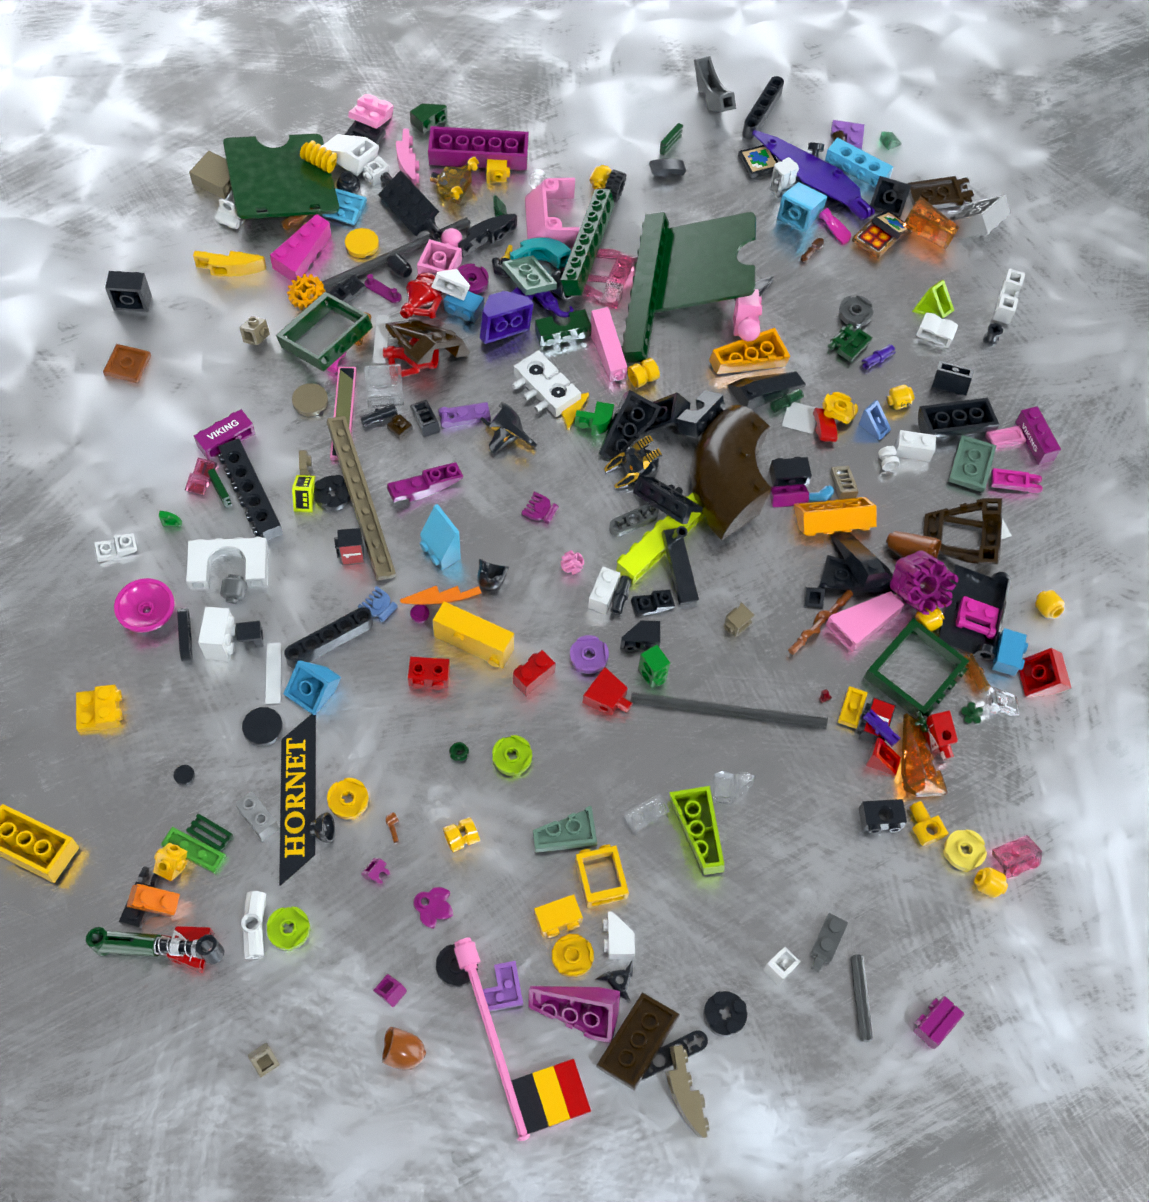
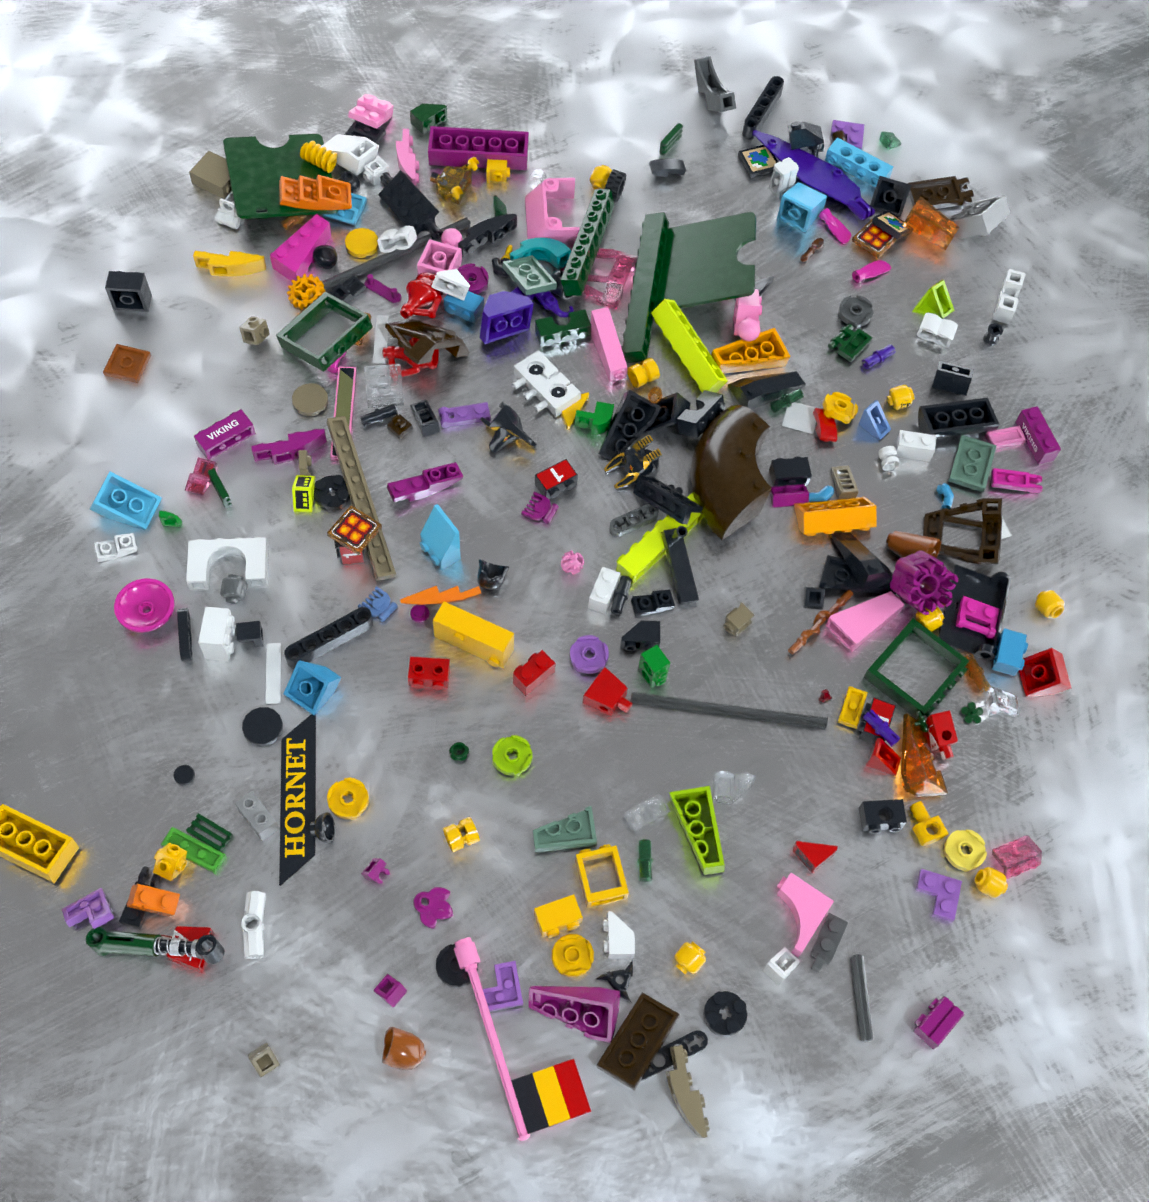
yellow plate [76,684,122,732] -> none
black brick [217,438,283,541] -> none
lime plate [267,906,311,951] -> none
dark orange hand [386,812,399,843] -> none
black brick [387,254,412,279] -> none
none -> medium lavender plate [62,887,114,929]
none -> medium azure slope [90,471,162,530]
none -> magenta slope [252,429,327,465]
none -> orange slope [279,175,352,210]
none -> black piece [313,245,338,269]
none -> tile [327,505,382,555]
none -> white brick [377,226,417,253]
none -> brick [535,459,578,499]
none -> clear green axle [637,839,654,882]
none -> clear orange pin [648,386,663,404]
none -> neon yellow brick [651,299,728,393]
none -> yellow head [674,941,706,974]
none -> bright pink arch [777,873,834,957]
none -> black slope [788,121,824,150]
none -> red slope [793,841,838,873]
none -> dark pink piece [852,260,891,283]
none -> medium lavender plate [916,869,962,922]
none -> dark azure arm [937,483,954,509]

